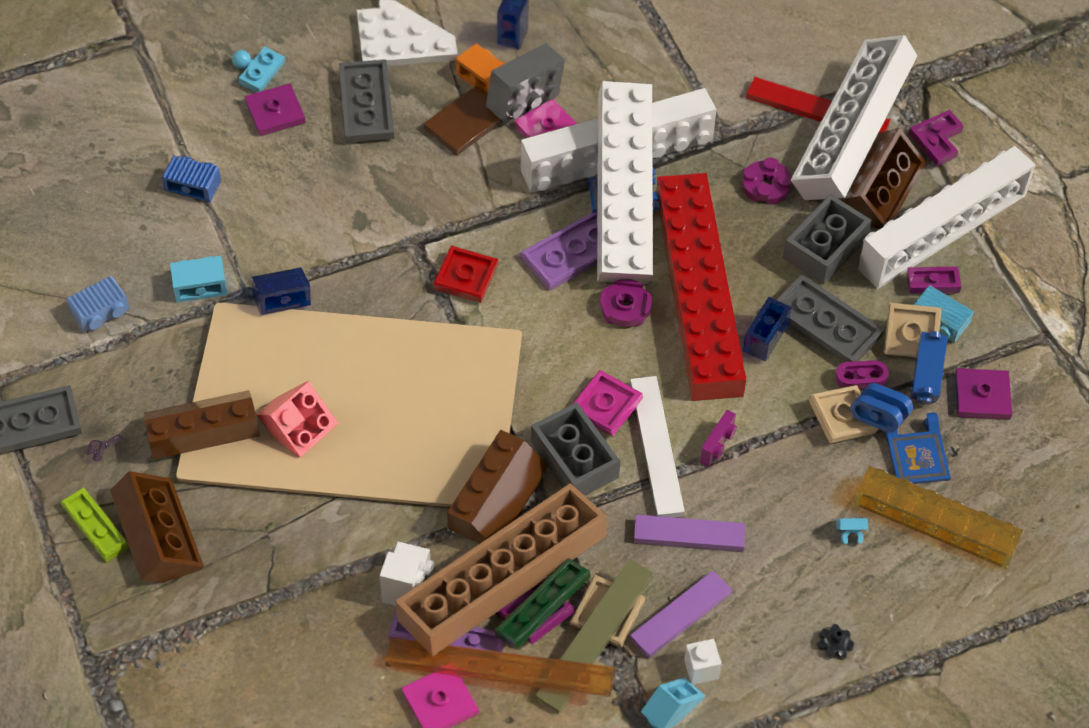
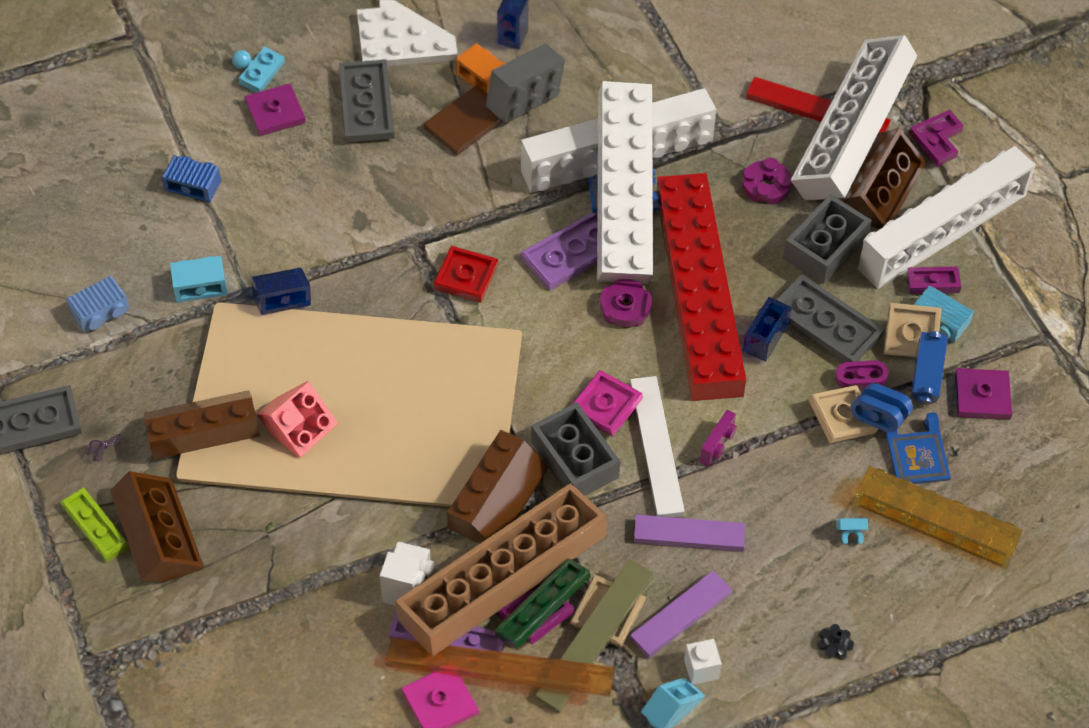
dark pink plate [514,99,577,138] -> none

